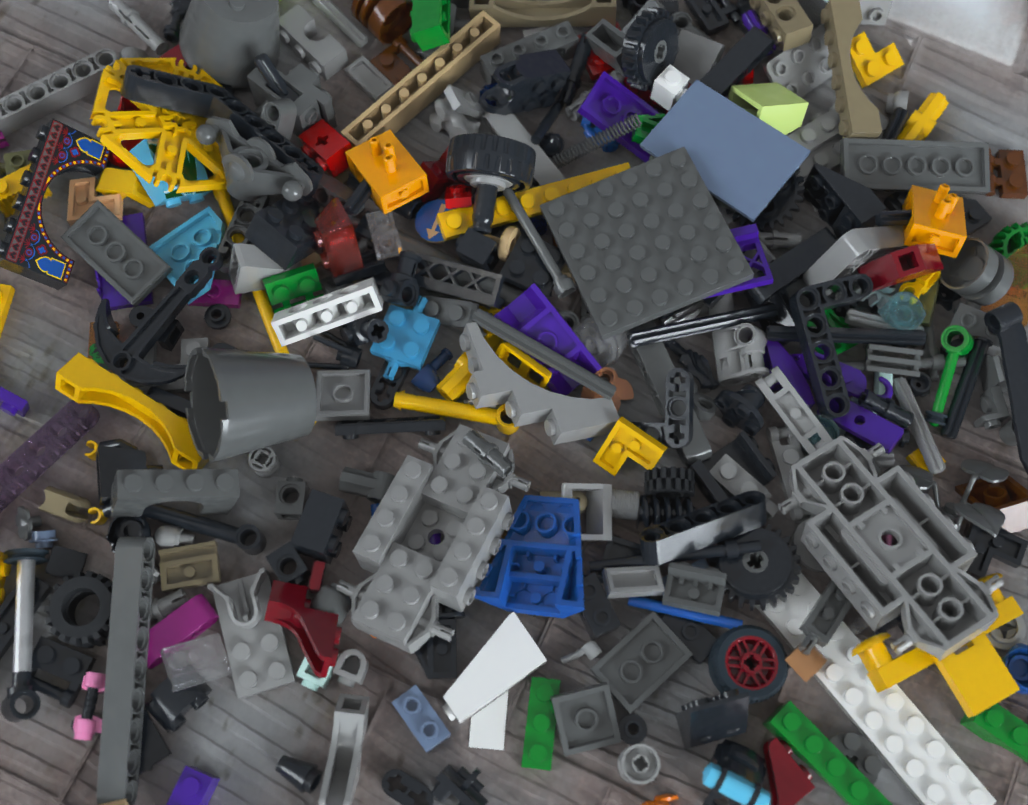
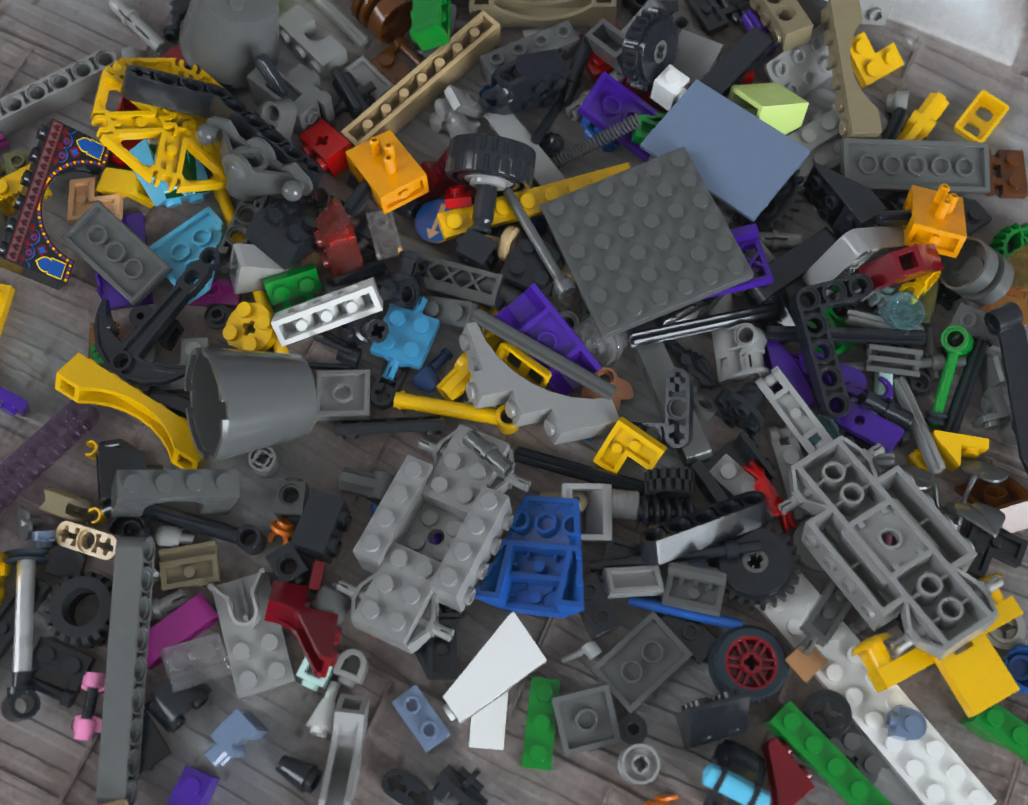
none -> tan beam [55,521,122,561]
none -> sand blue hips [203,708,269,766]
none -> yellow plate [223,302,277,352]
none -> orange plate [268,518,296,546]
none -> white cone [306,681,341,738]
none -> black pin [331,68,377,120]
none -> black axle [514,446,644,496]
none -> red piece [742,459,798,533]
none -> black gear [804,690,852,738]
none -> sand blue plate [885,706,927,741]
none -> yellow slope [931,430,989,472]
none -> yellow piece [954,90,1010,142]

